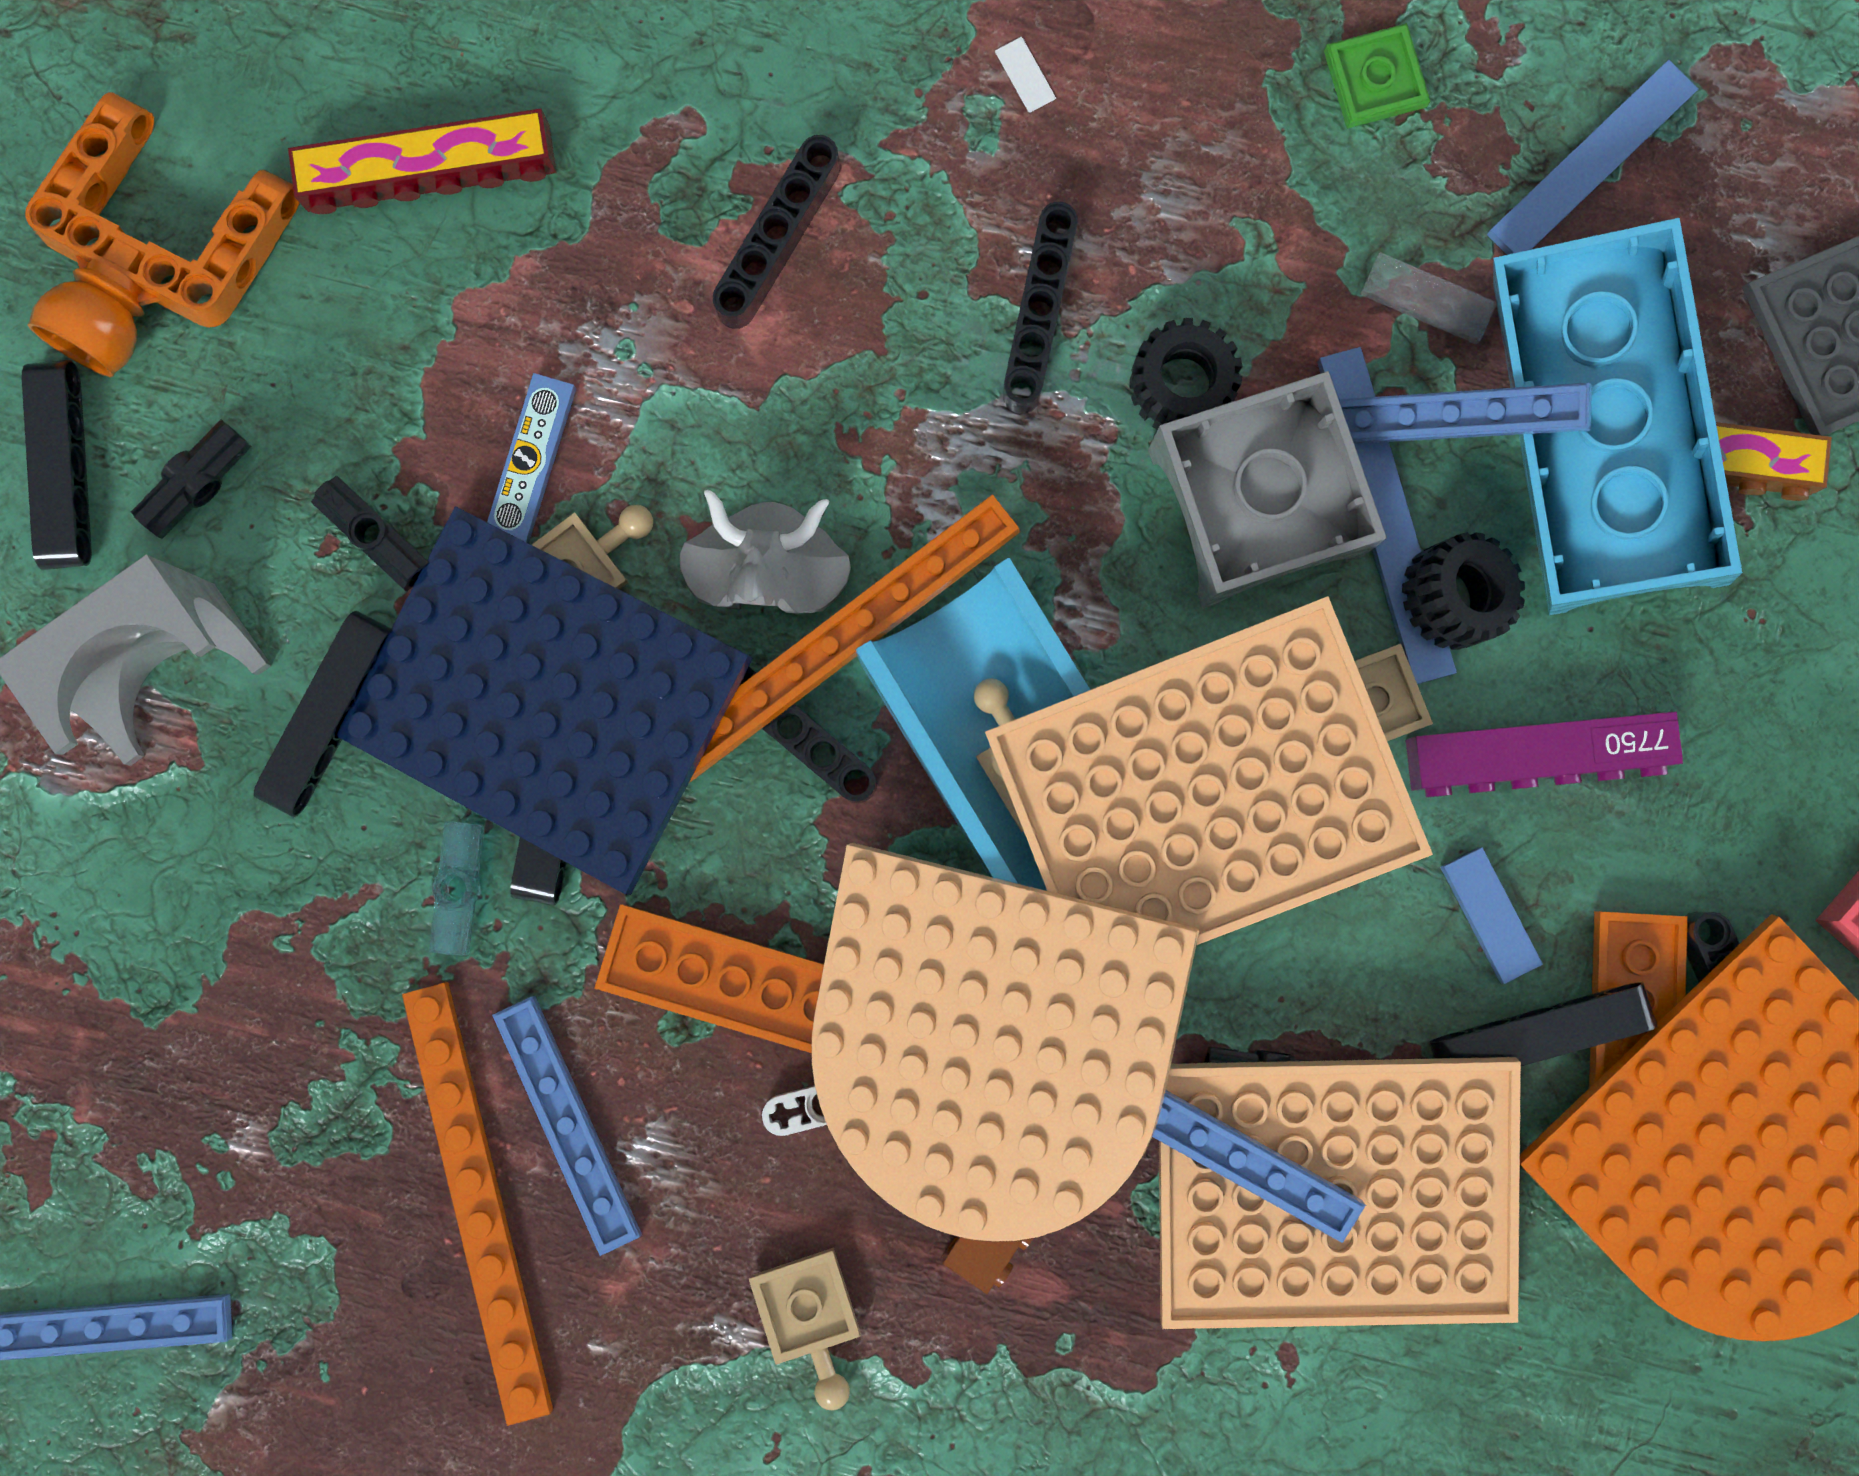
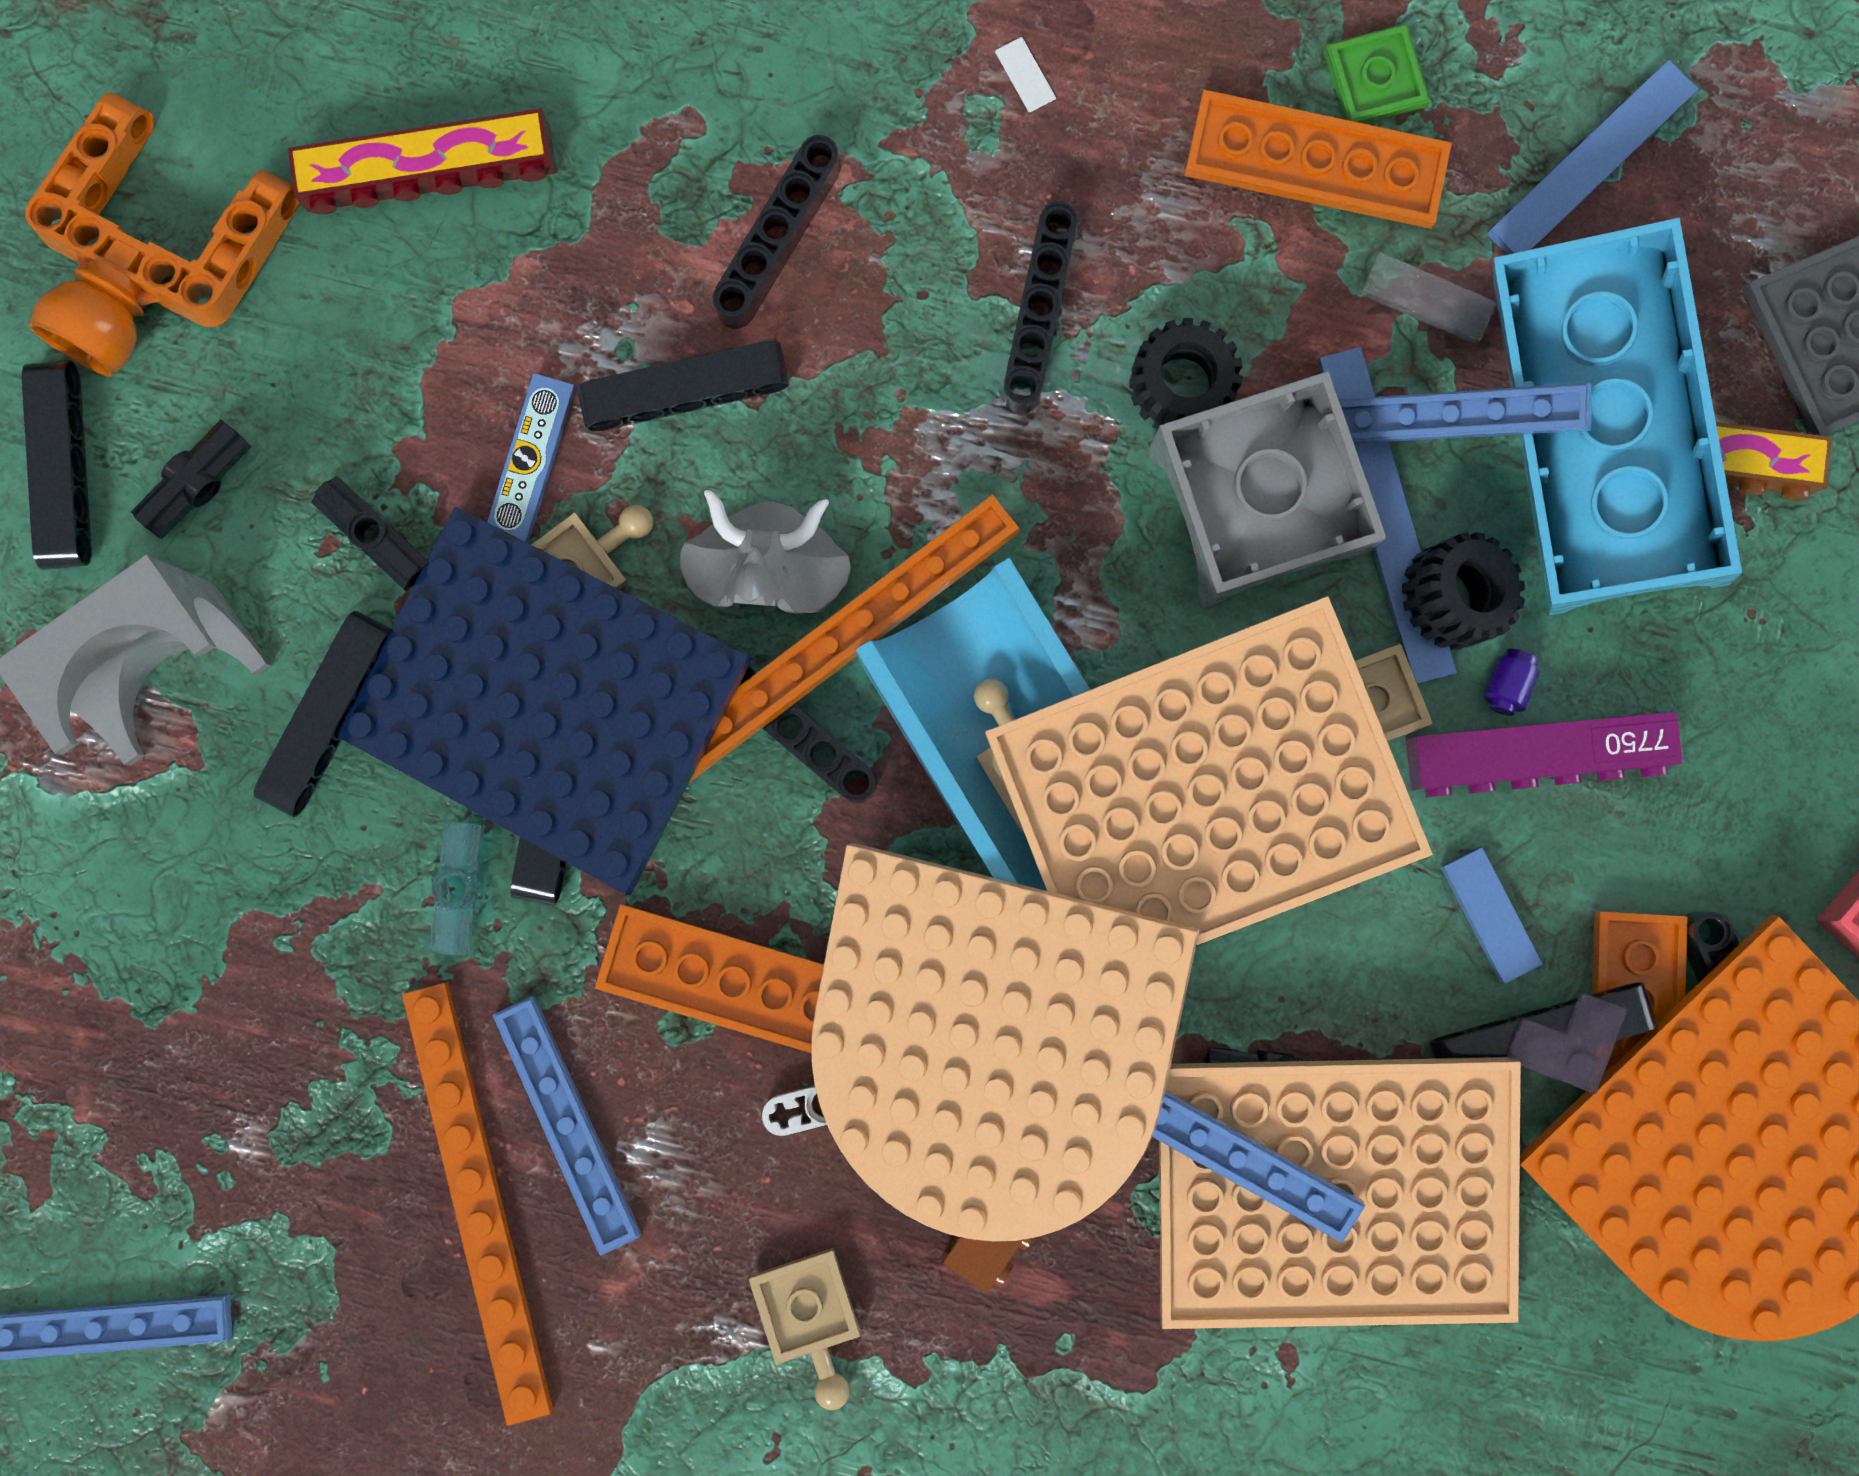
none -> black beam [577,341,790,432]
none -> orange plate [1184,89,1452,229]
none -> dark purple brick [1483,648,1540,716]
none -> clear purple plate [1506,992,1628,1094]

